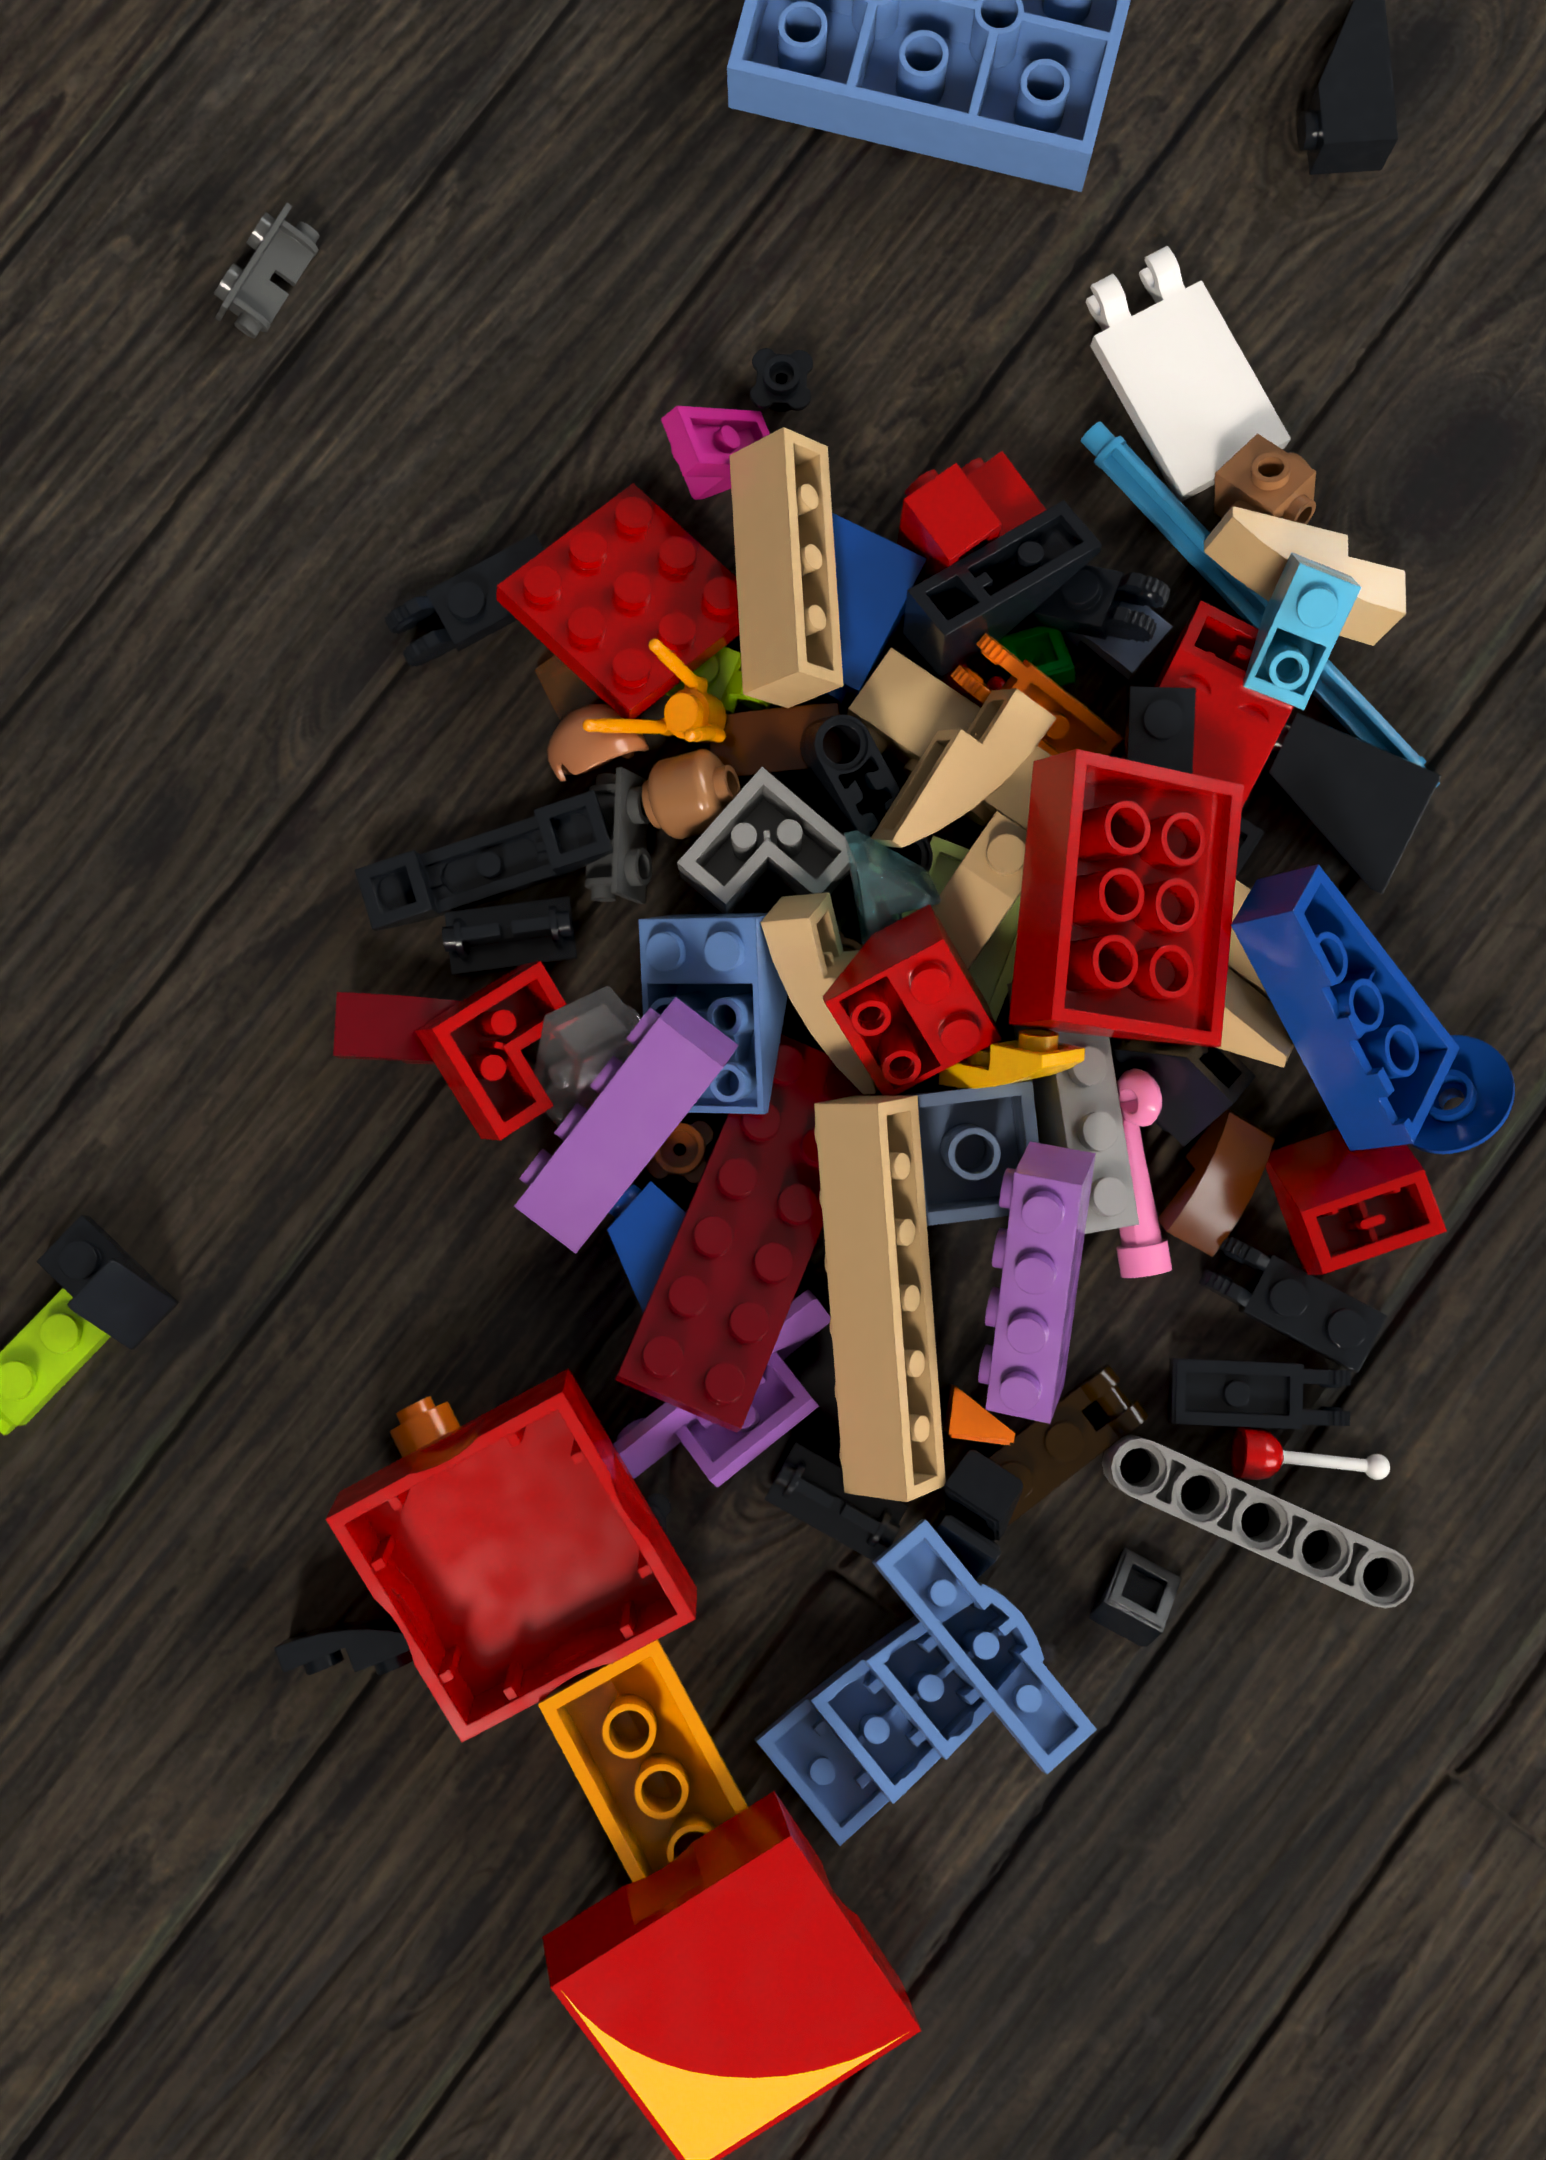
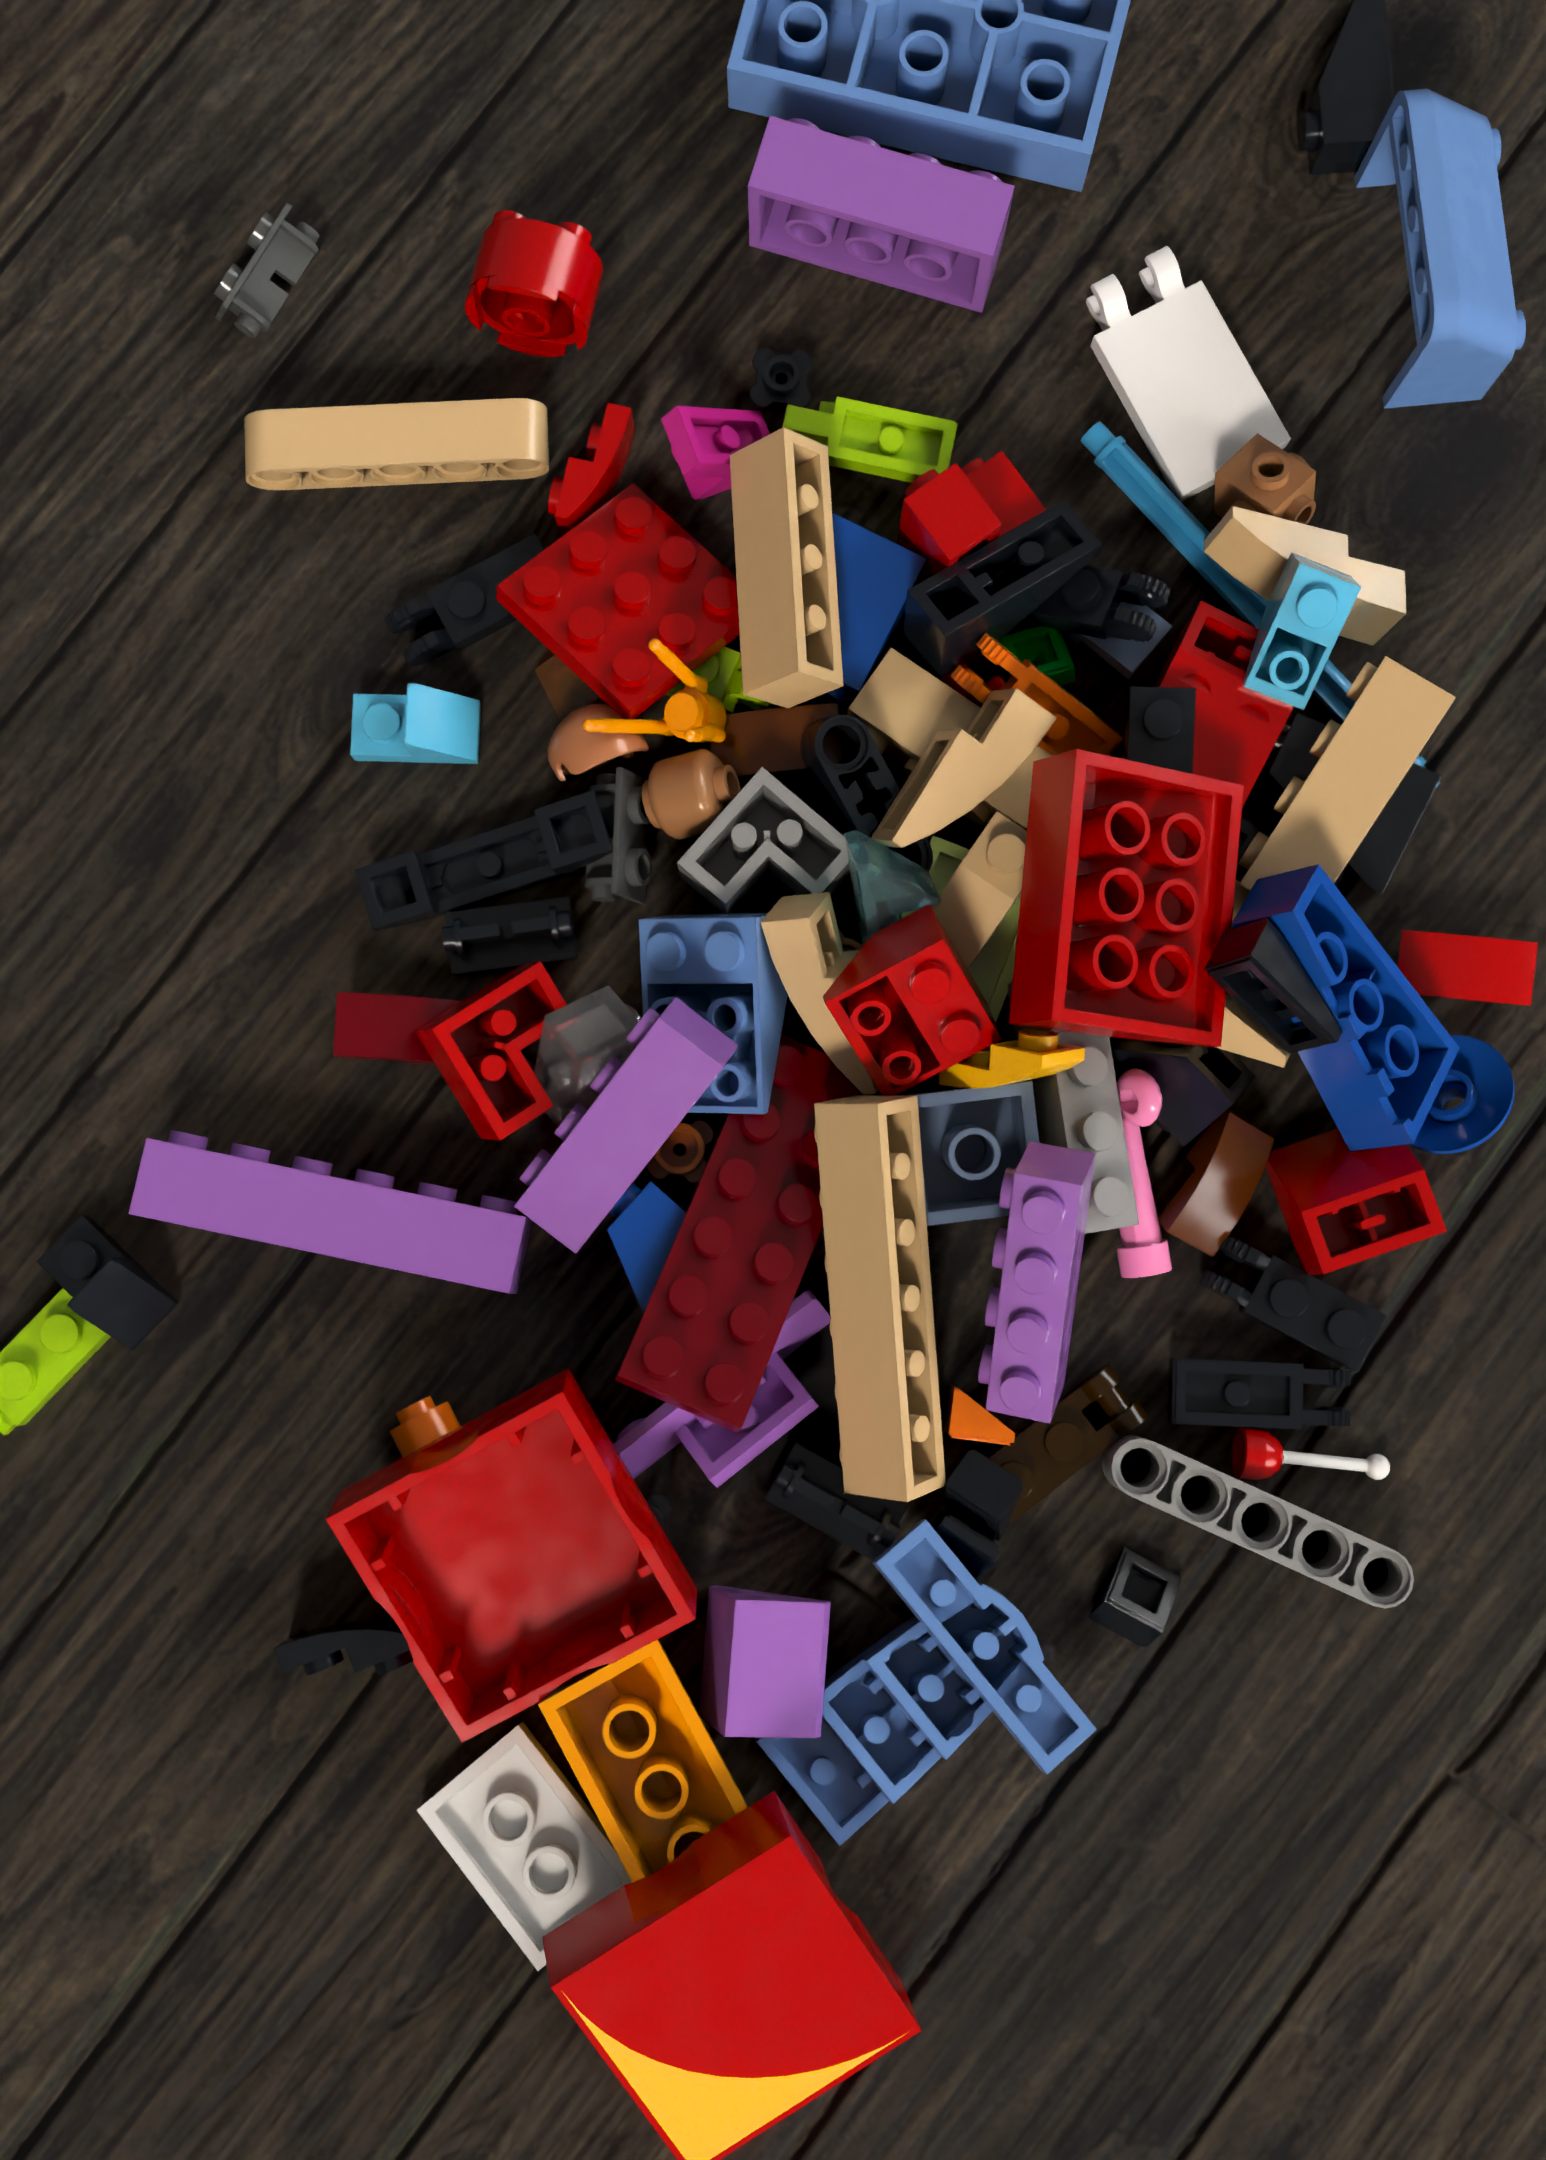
none -> medium lavender brick [128,1130,533,1294]
none -> tan beam [244,398,549,490]
none -> medium azure slope [350,683,481,764]
none -> white tile [417,1722,632,1971]
none -> red brick [465,210,603,357]
none -> red slope [548,403,636,537]
none -> medium lavender slope [699,1585,831,1738]
none -> medium lavender brick [748,116,1015,313]
none -> lime hinge [782,396,958,483]
none -> black slope [1204,918,1342,1054]
none -> tan brick [1238,656,1456,891]
none -> medium blue windscreen [1354,88,1526,409]
none -> red slope [1397,930,1539,1006]

